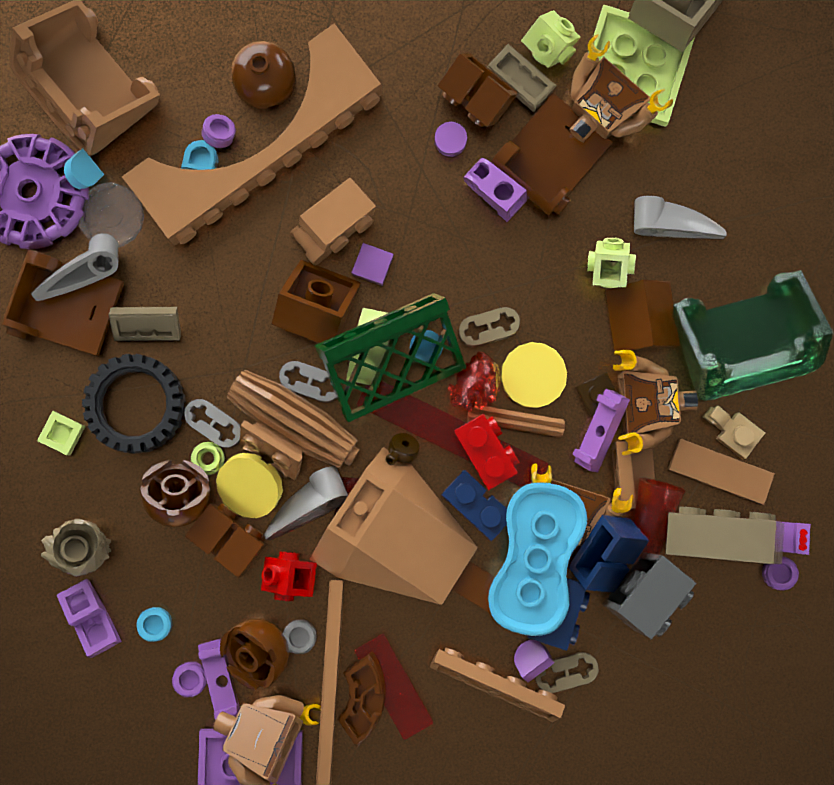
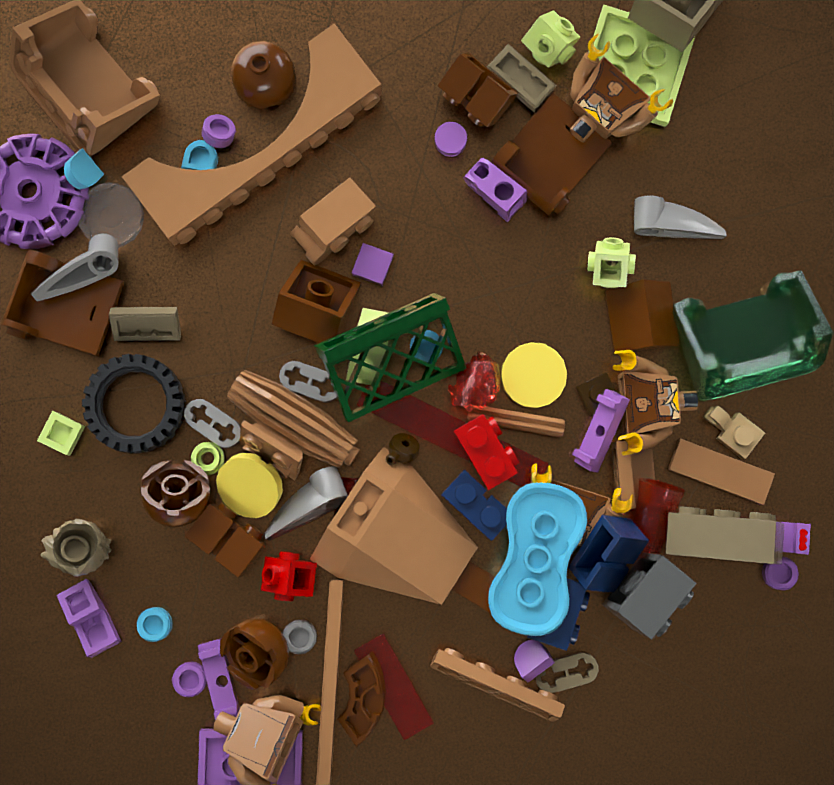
dark tan beam [458,307,520,348] -> none

